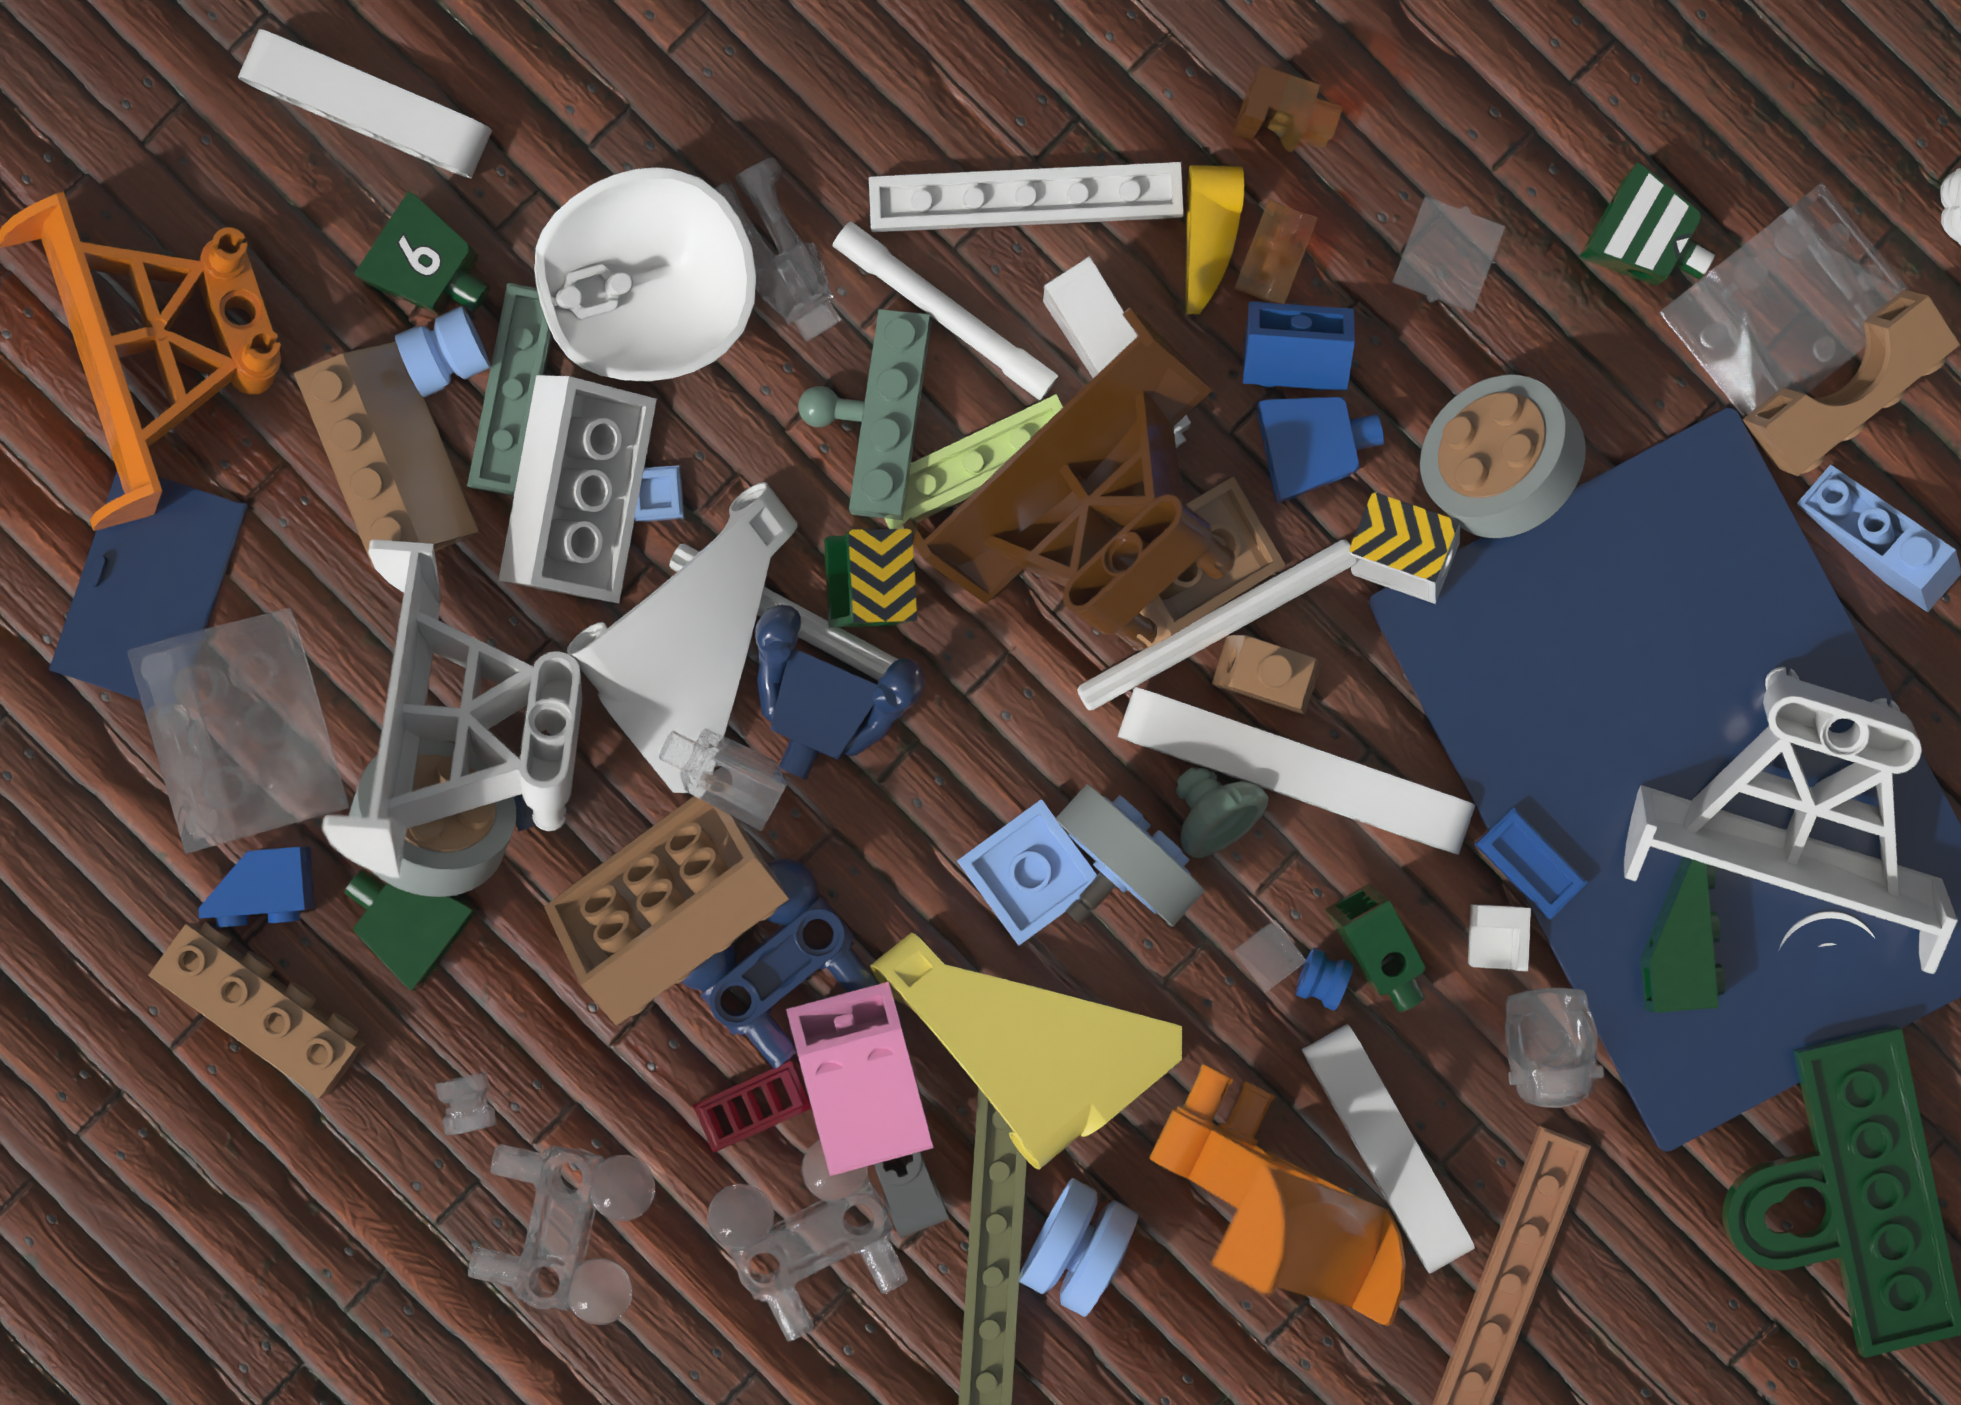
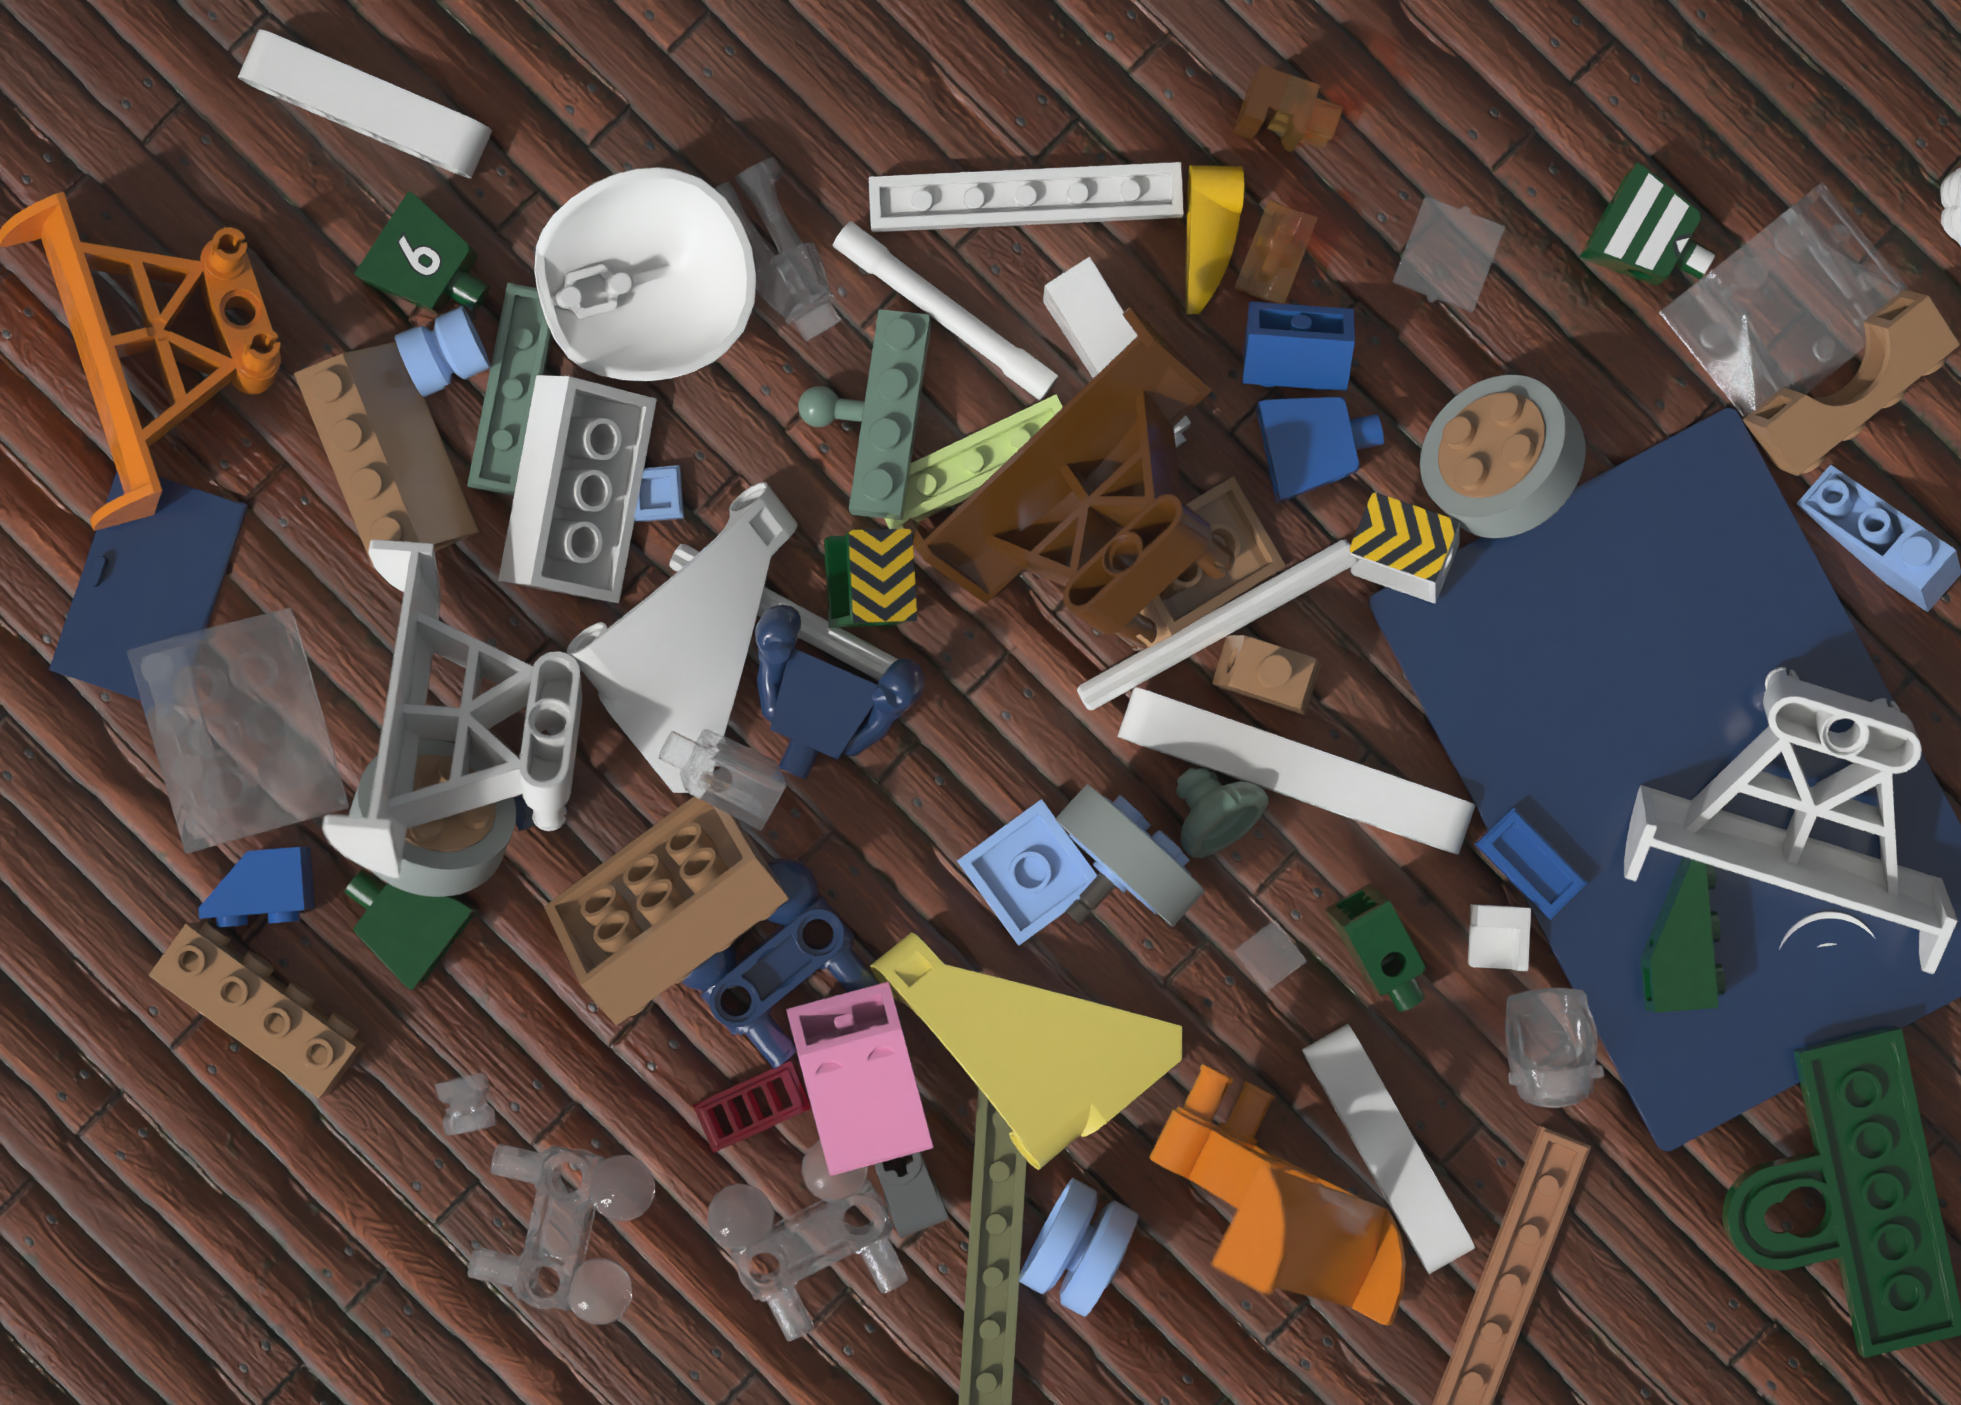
blue wheel [1295,947,1354,1011] -> none

